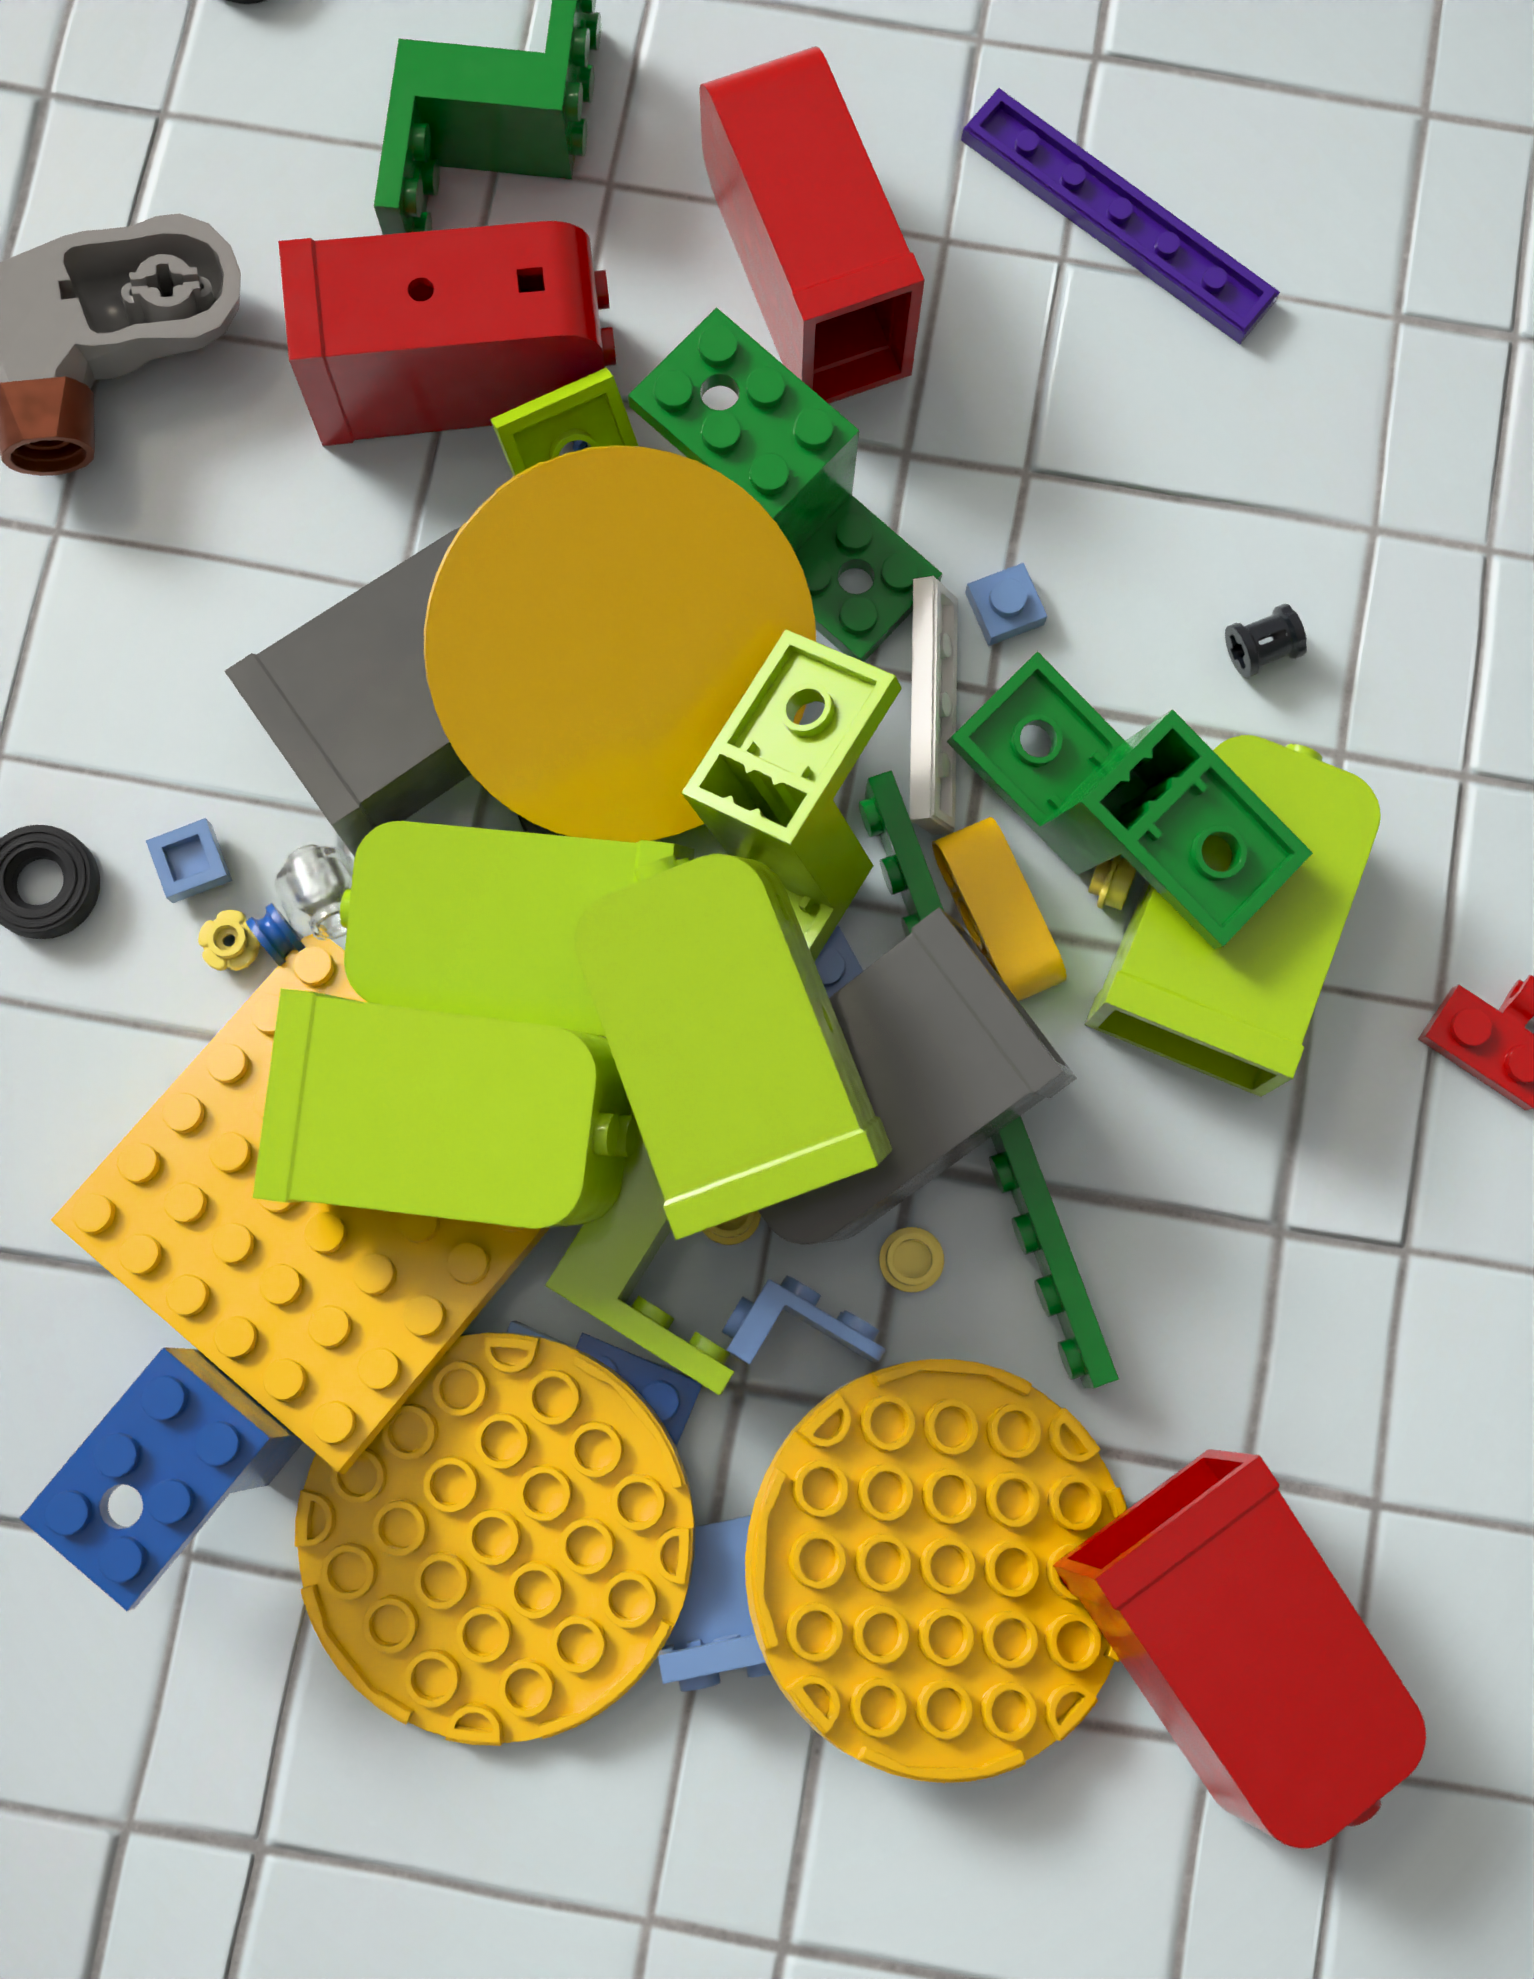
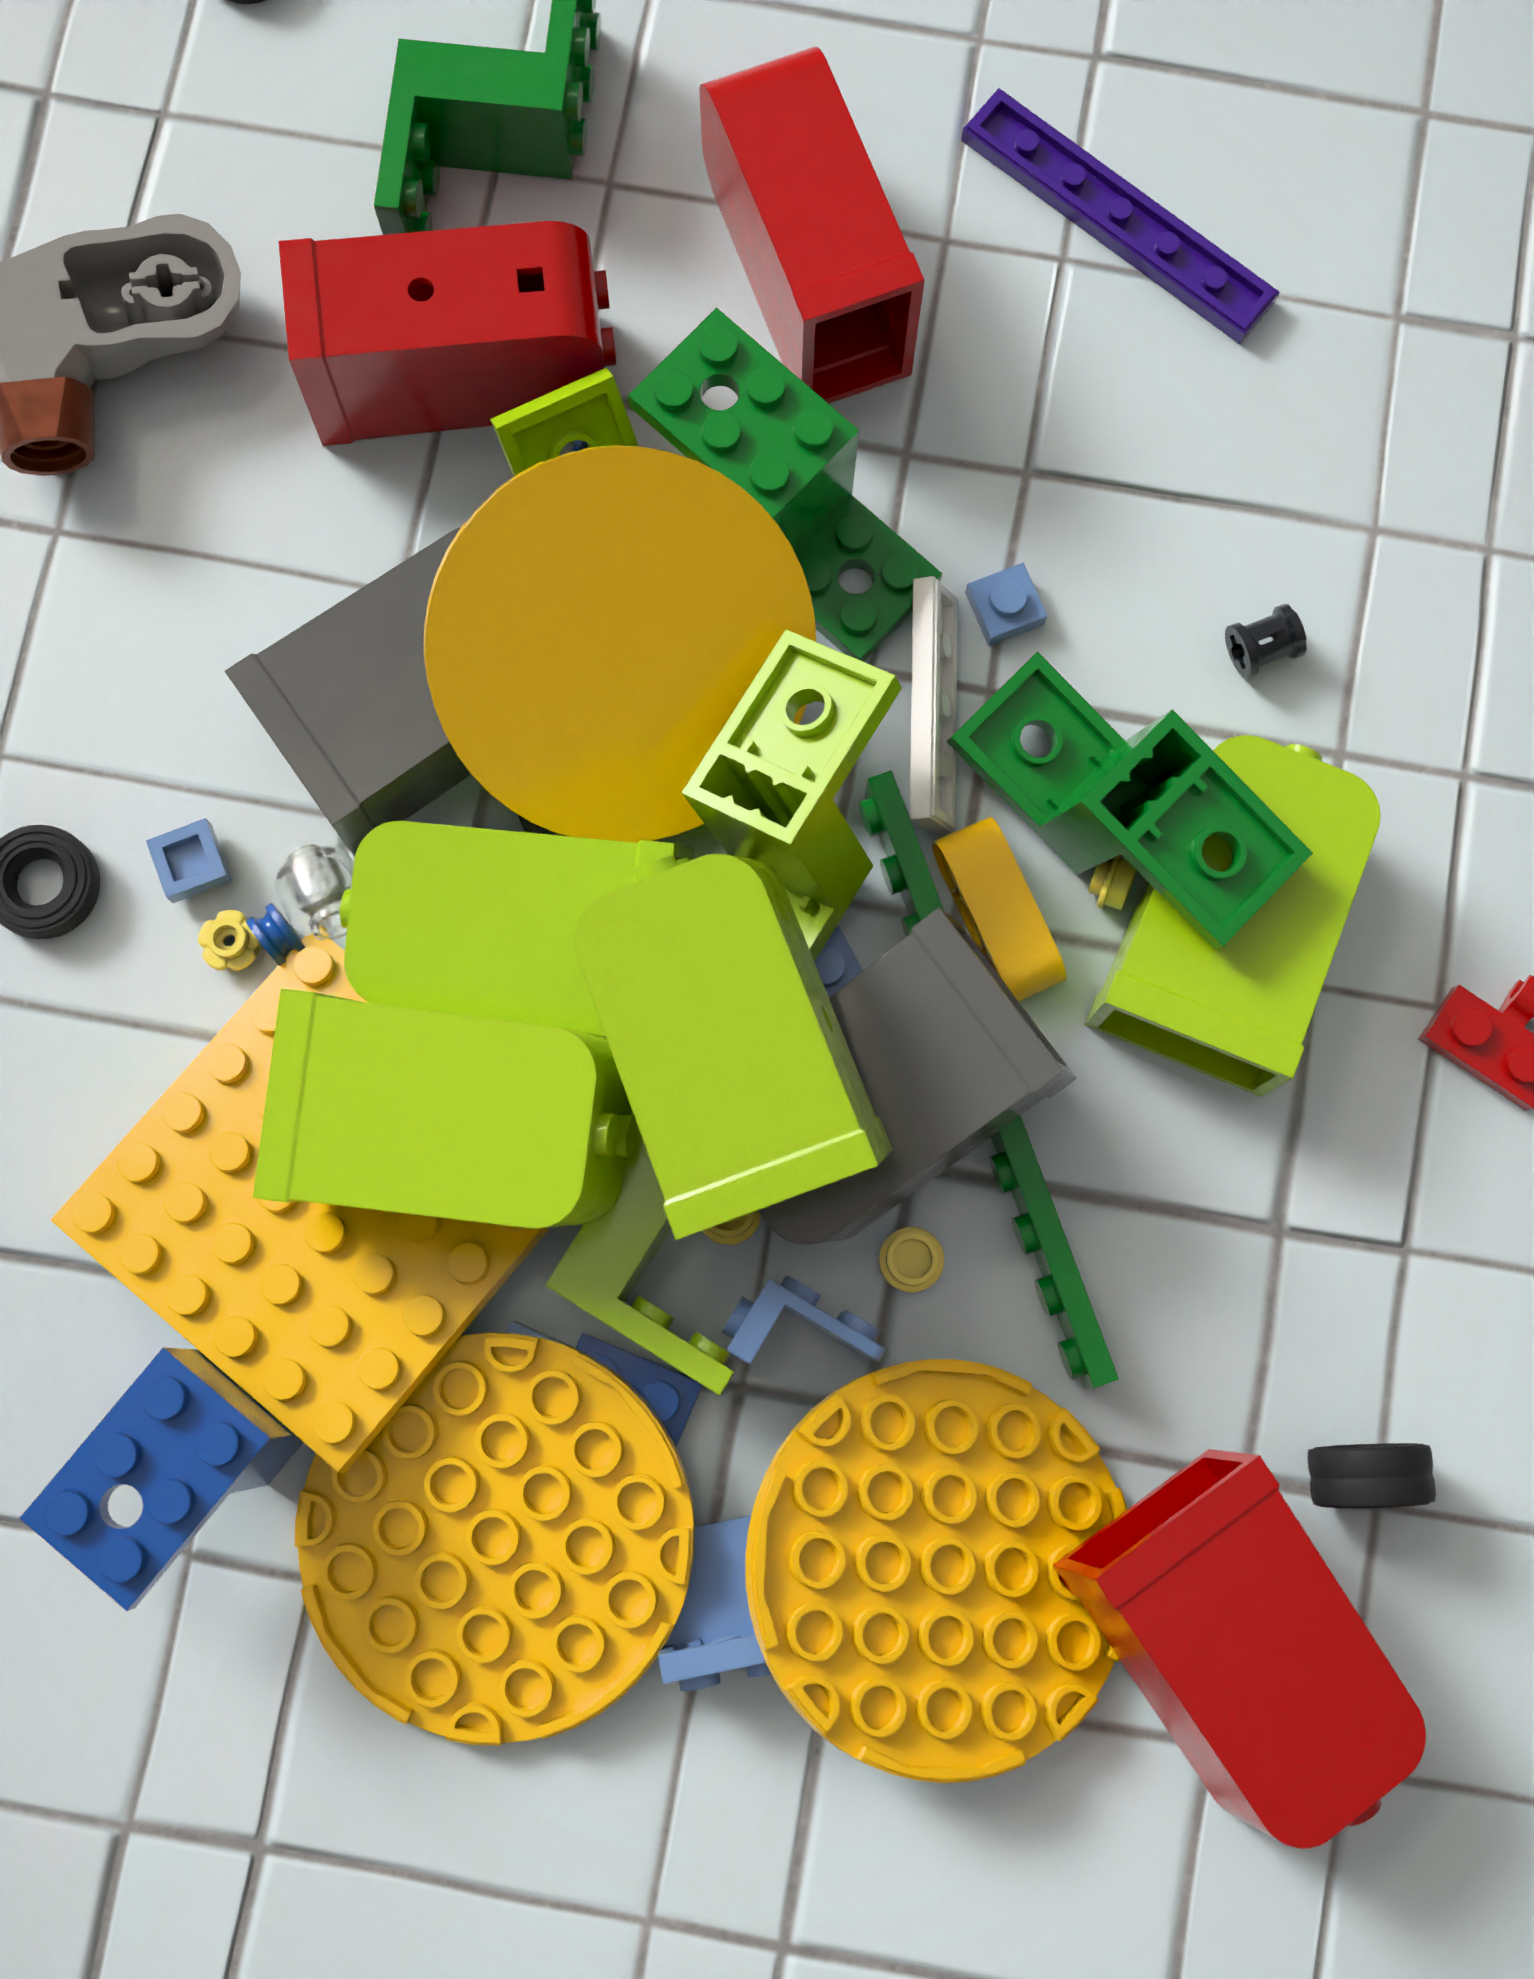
none -> black tyre [1307,1443,1436,1508]

